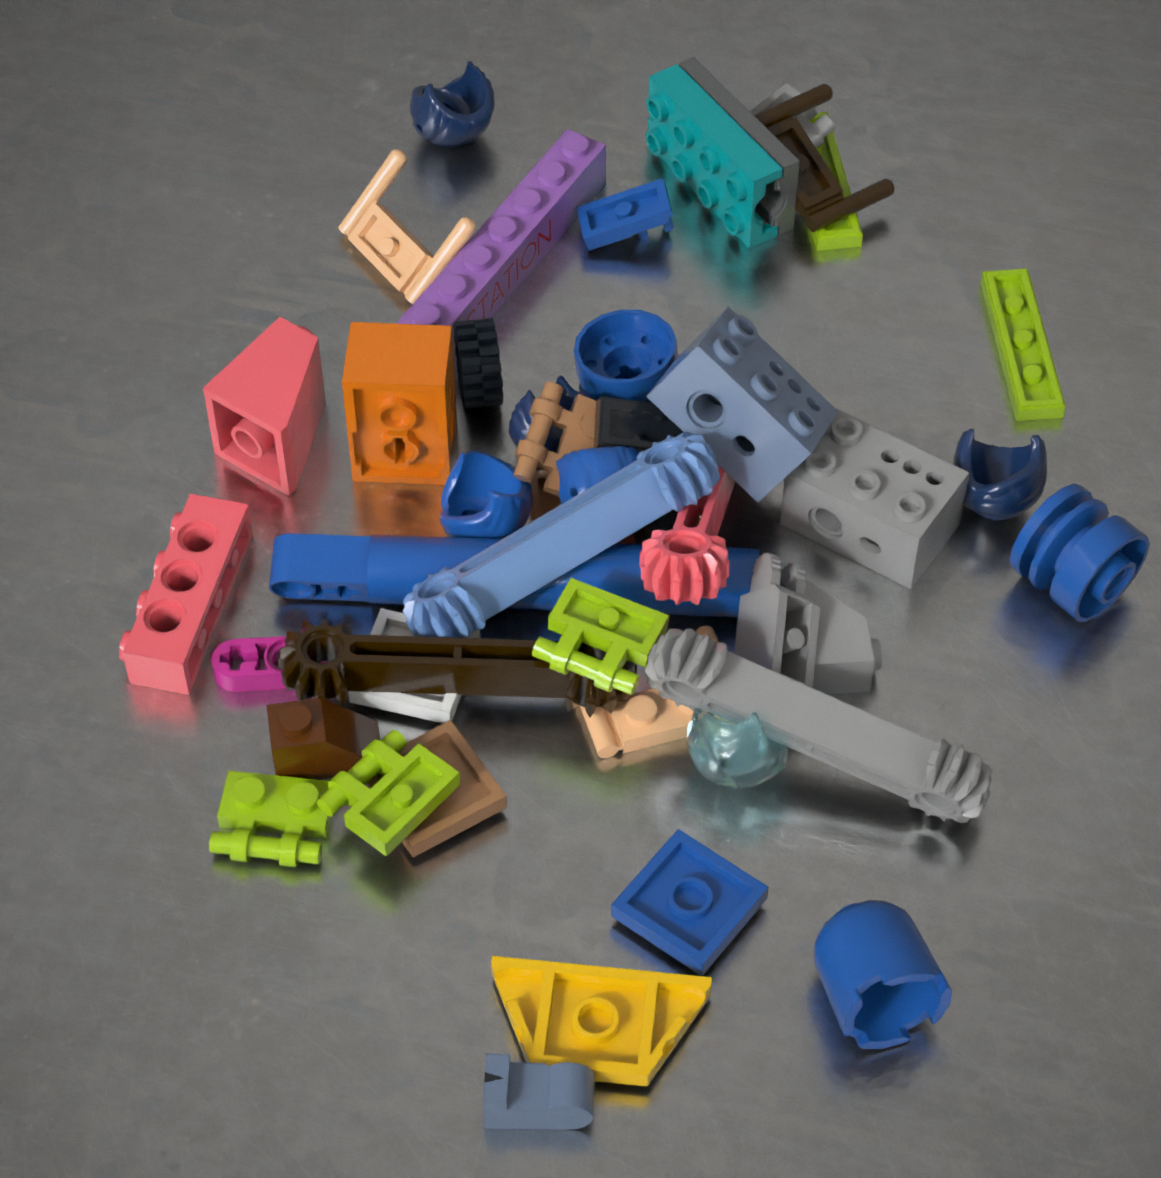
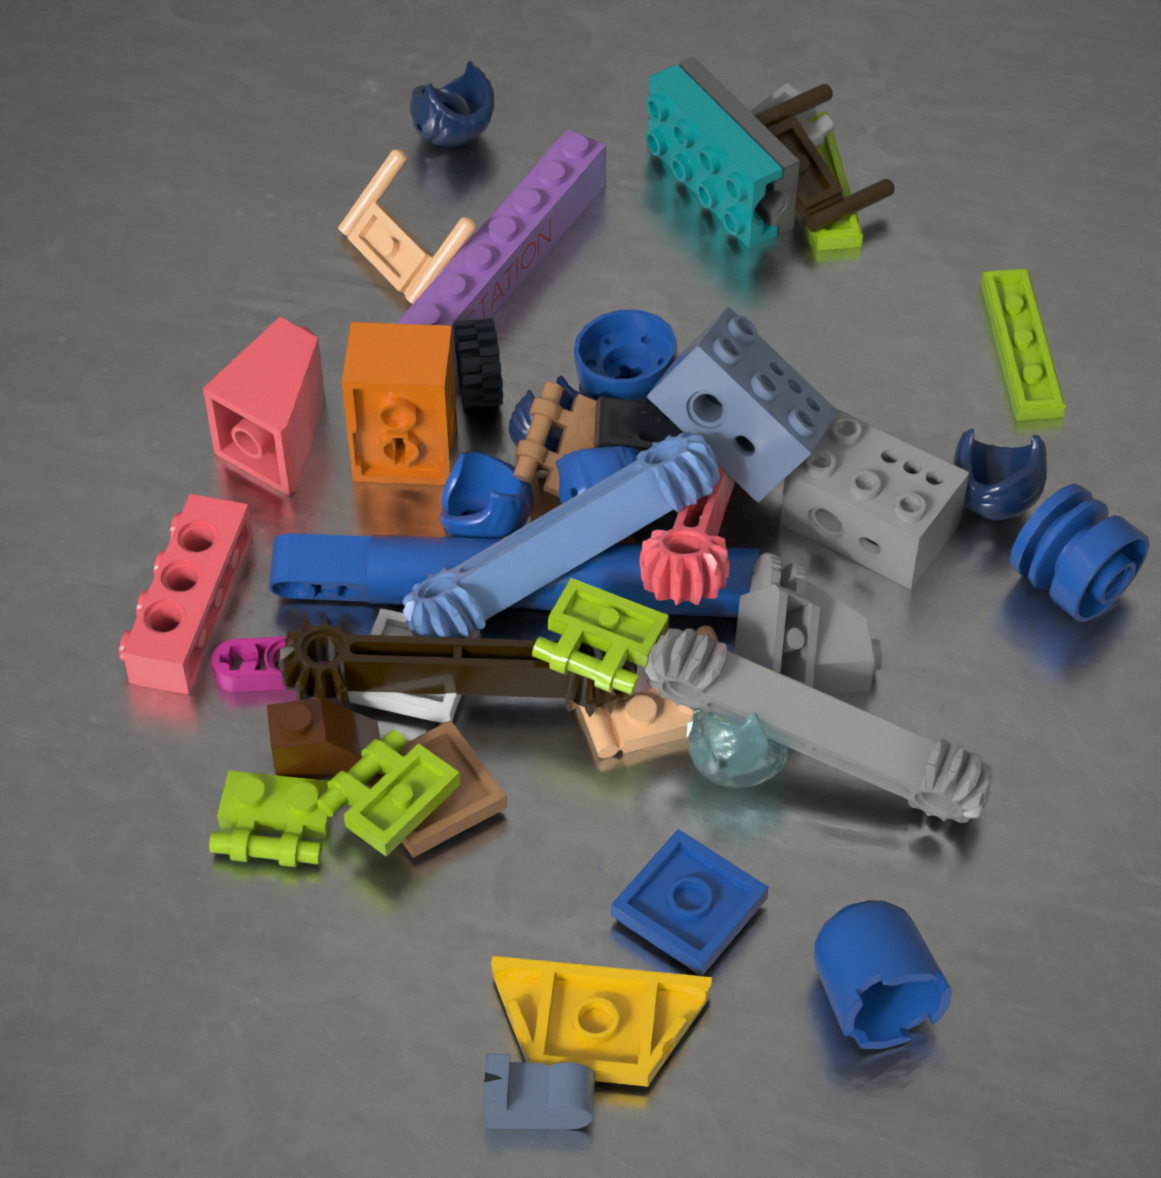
blue plate [576,178,674,251] -> none

